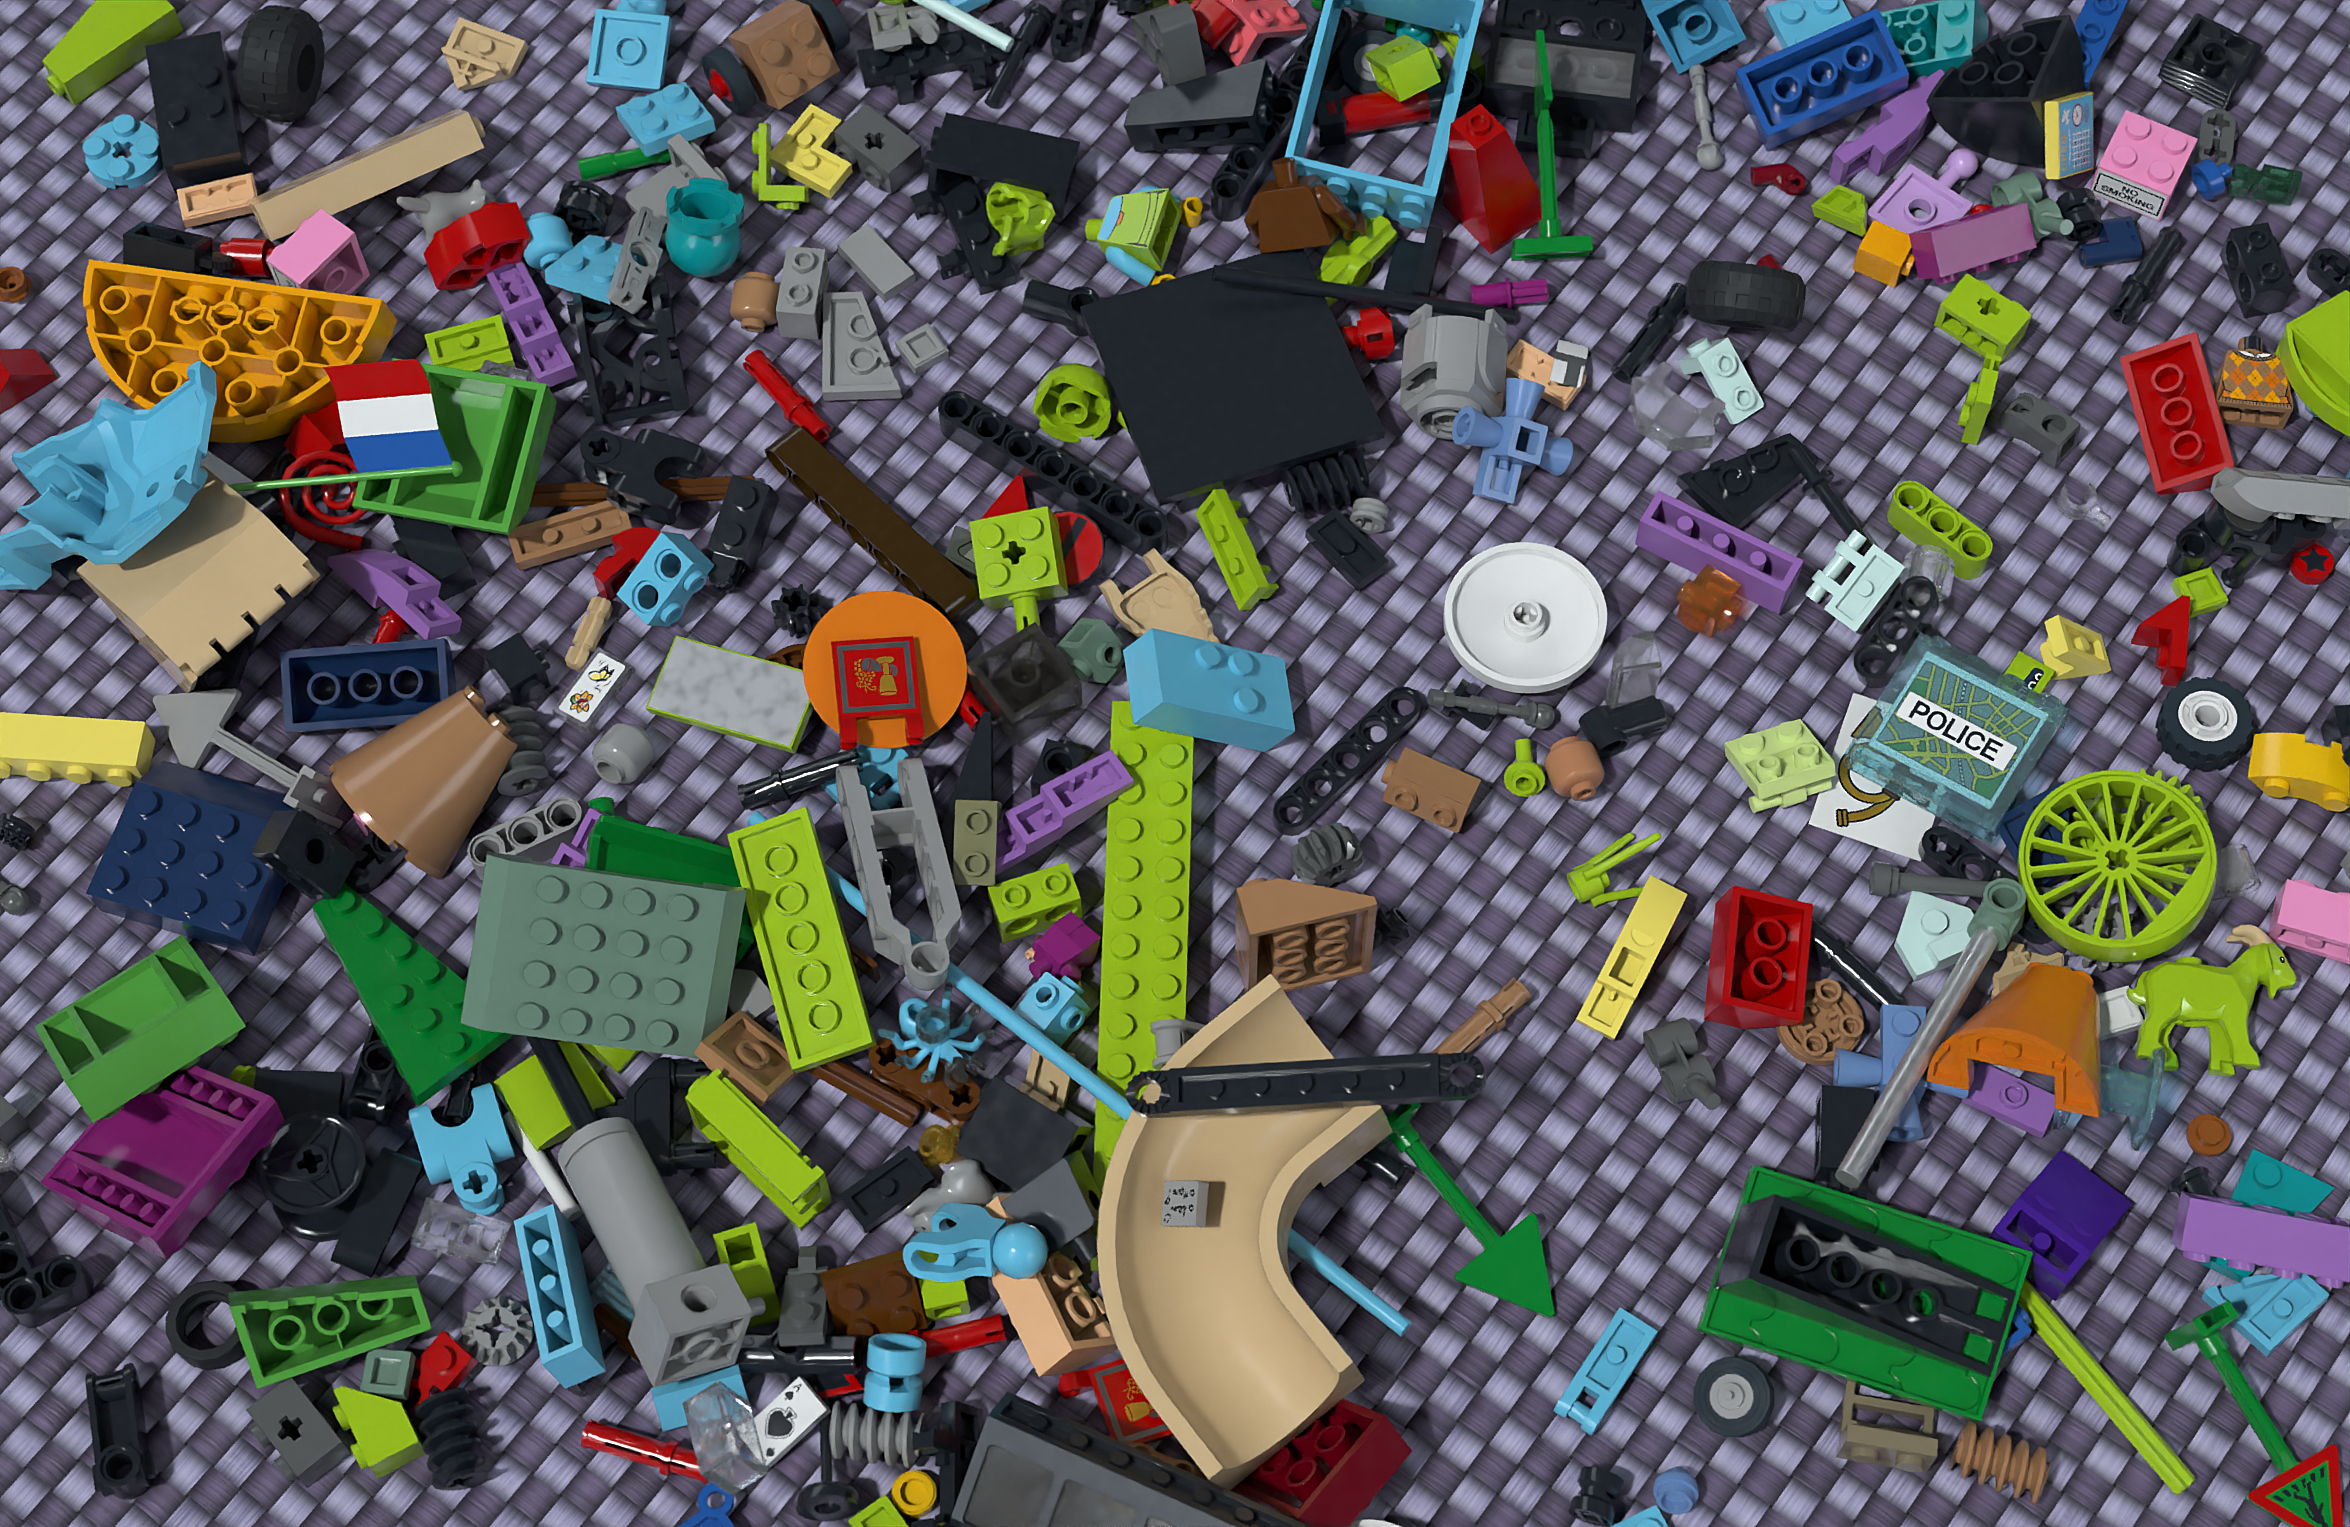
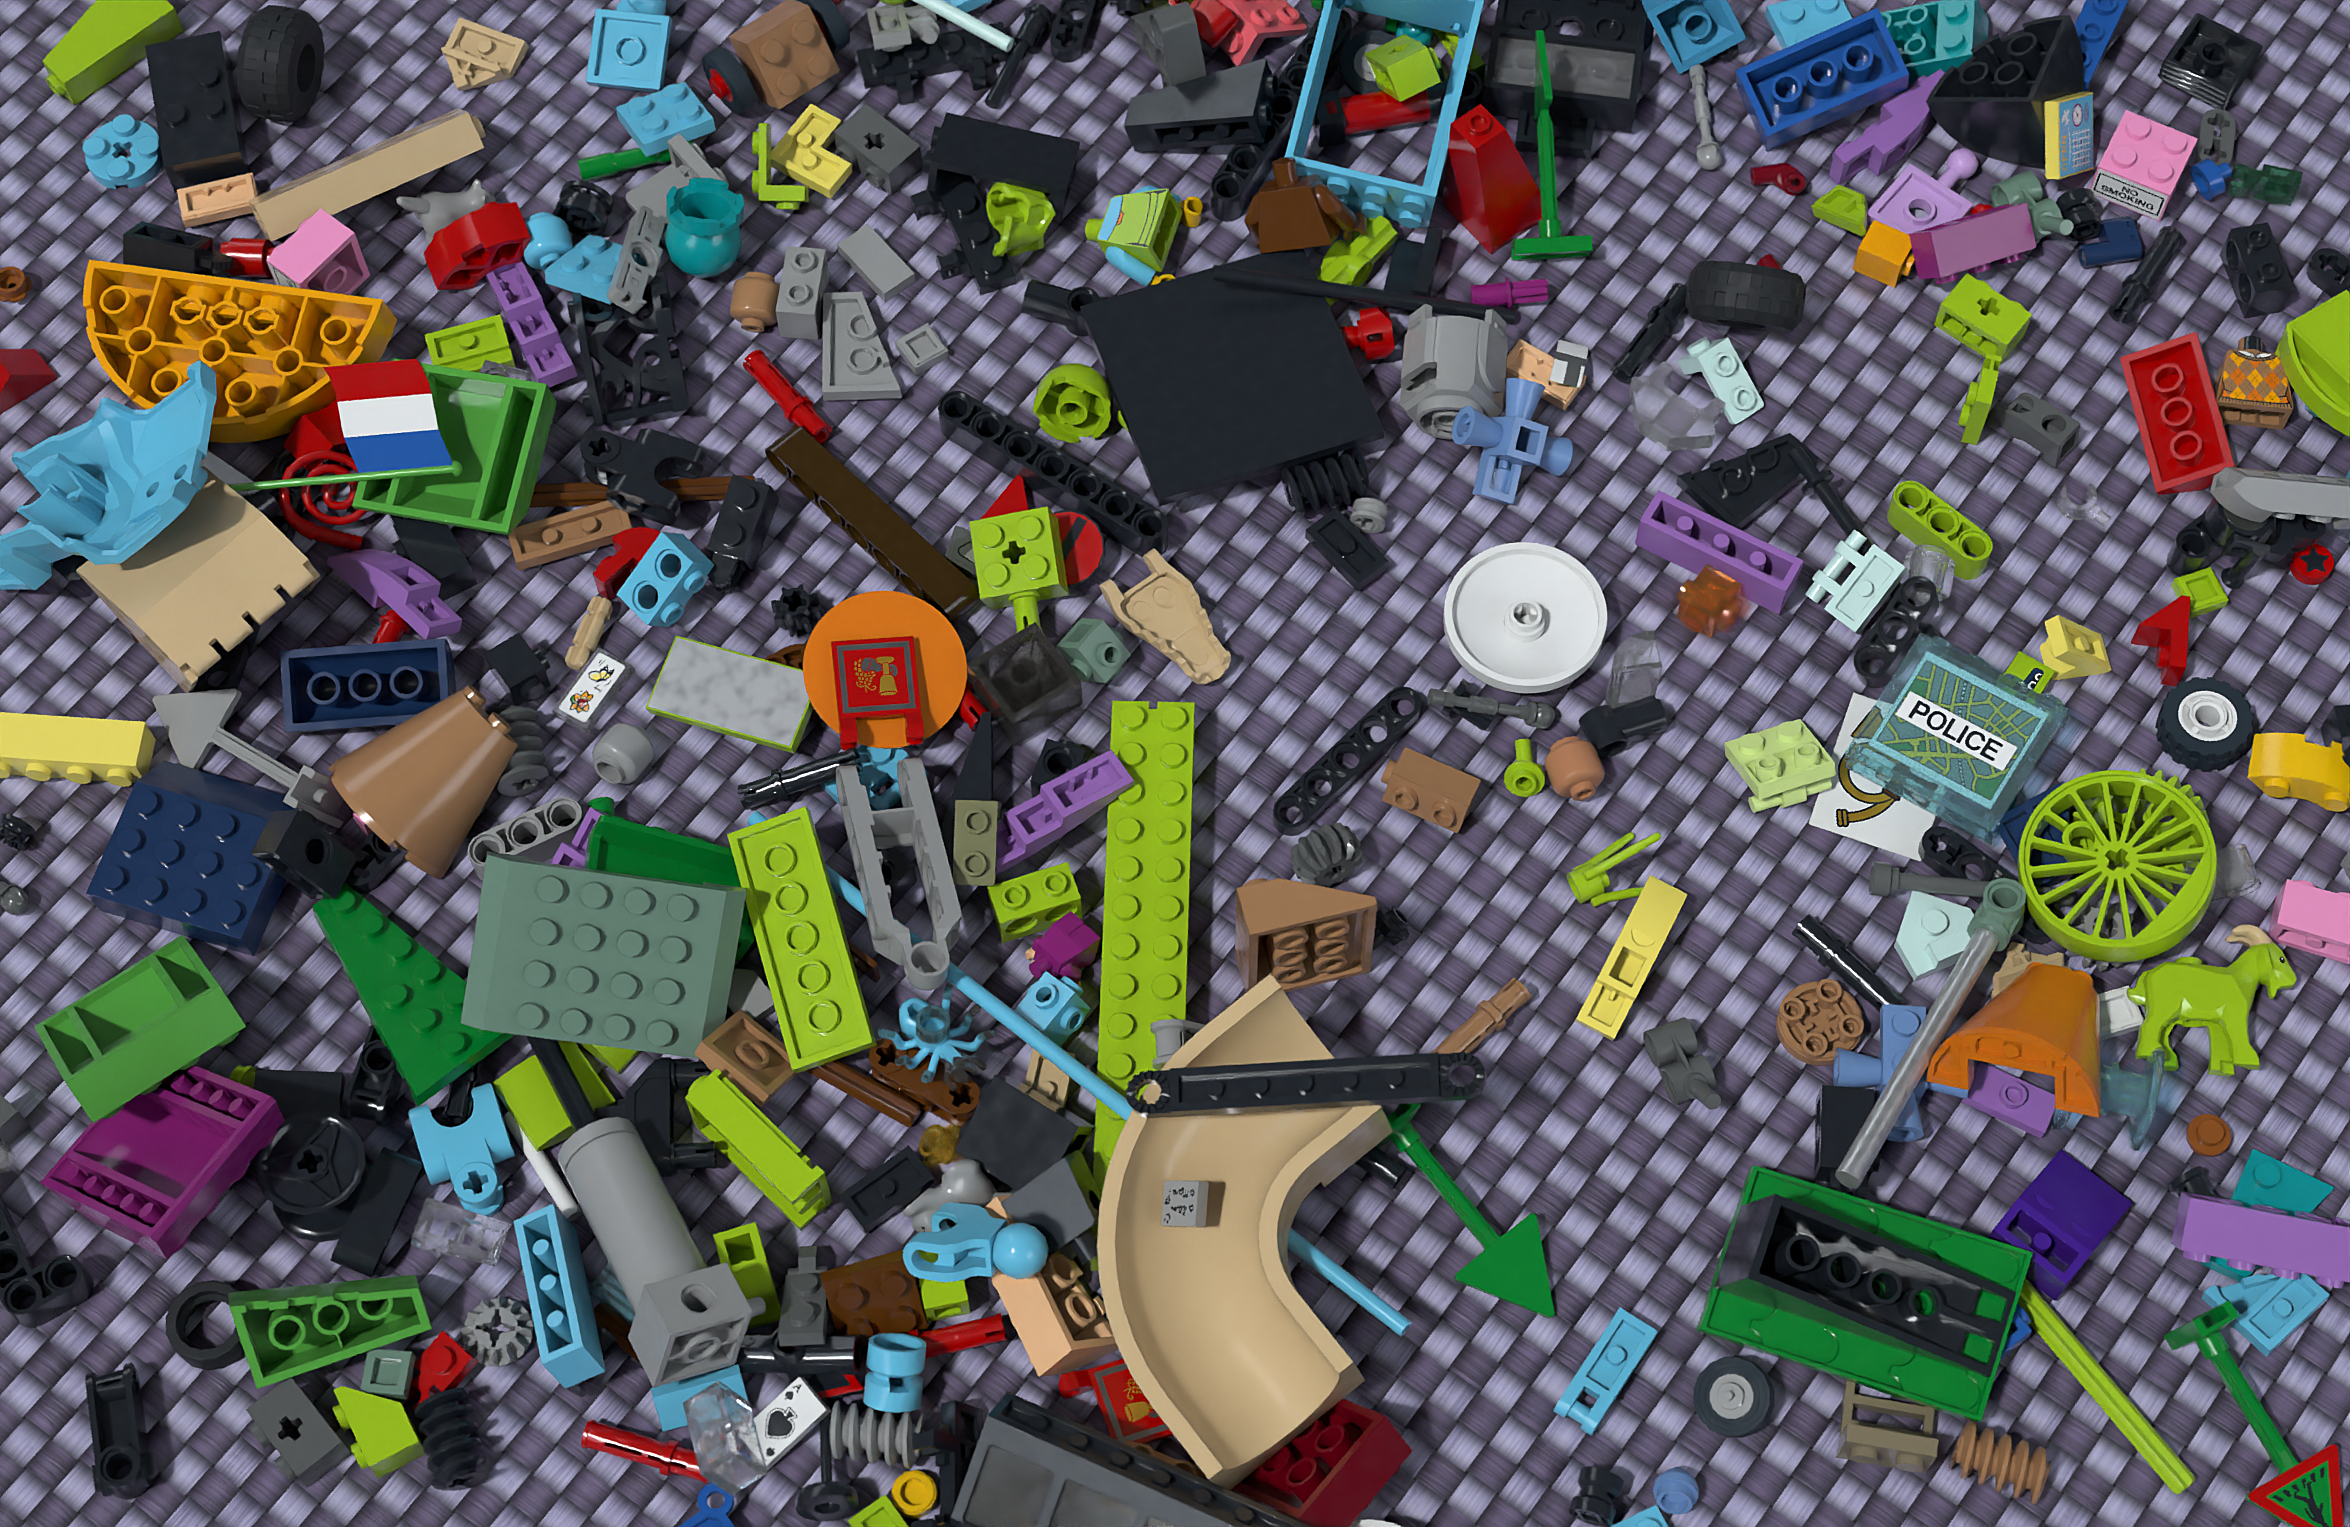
medium azure brick [1123,628,1295,752] -> none
lime plate [1195,489,1279,611] -> none
red slope [1704,885,1813,1029] -> none

